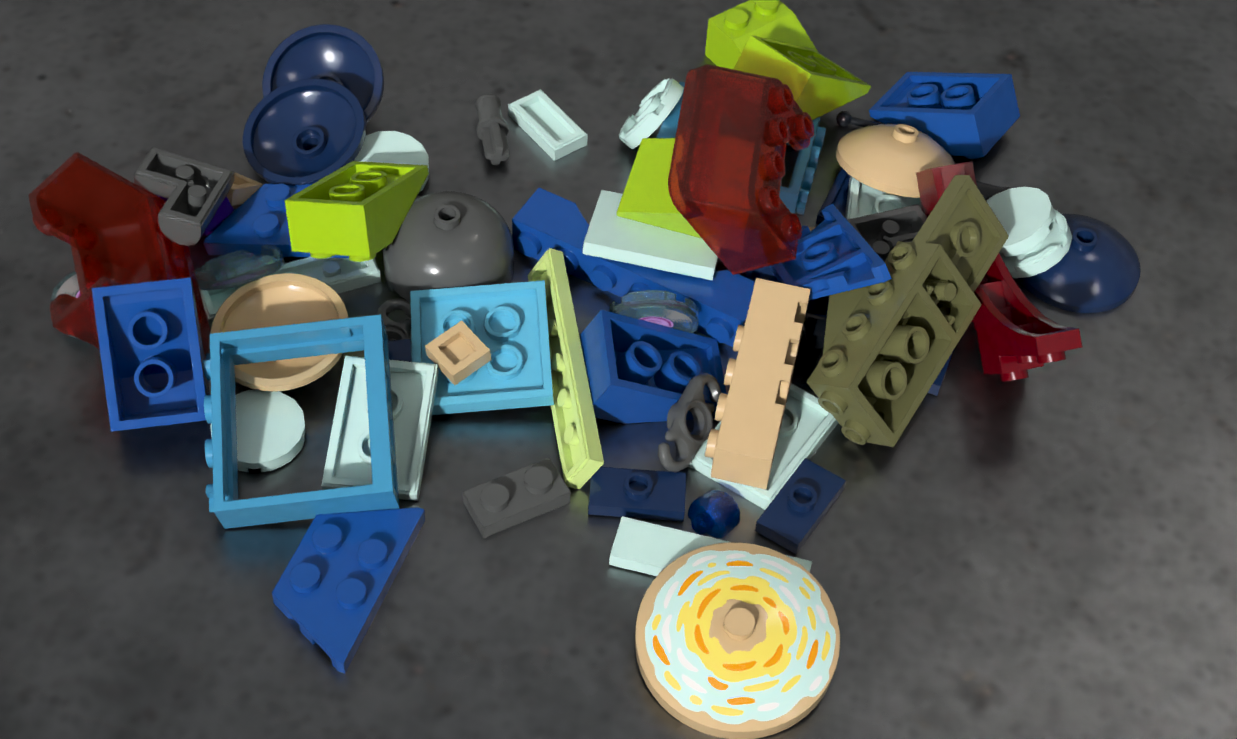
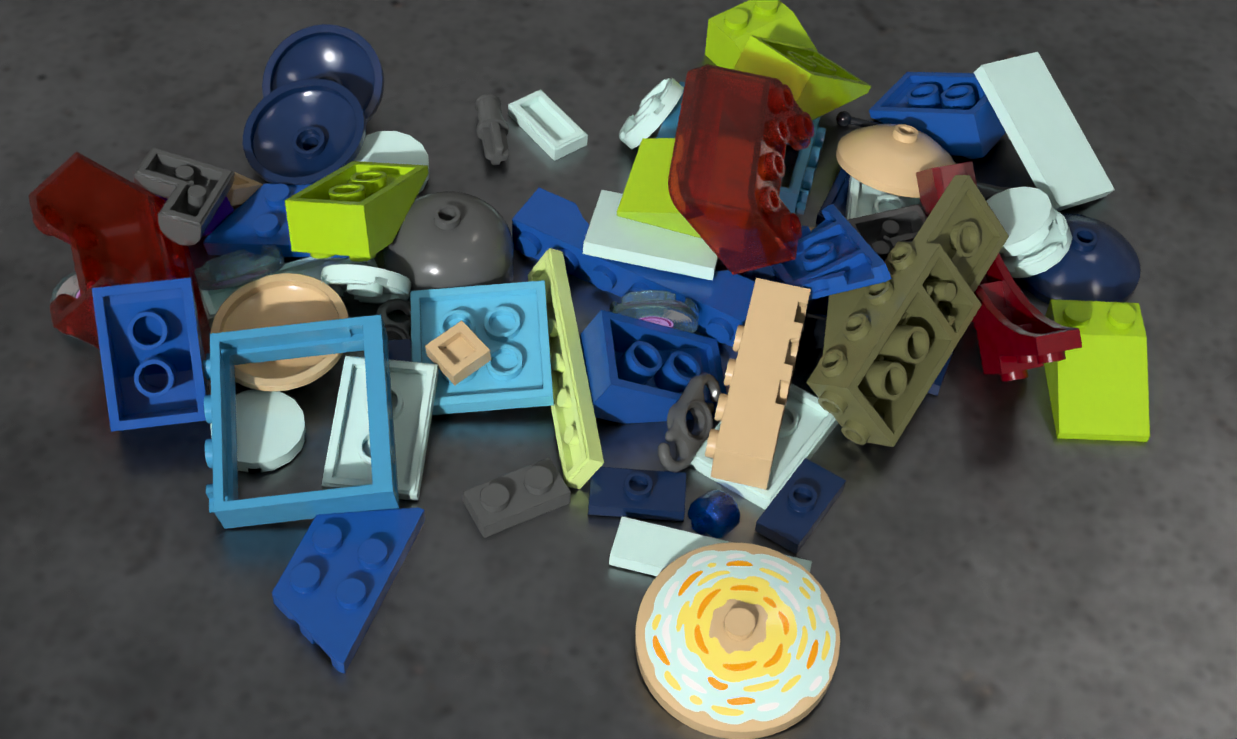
none -> light aqua tile [320,264,411,304]
none -> light aqua tile [973,52,1115,211]
none -> lime slope [1044,299,1150,442]

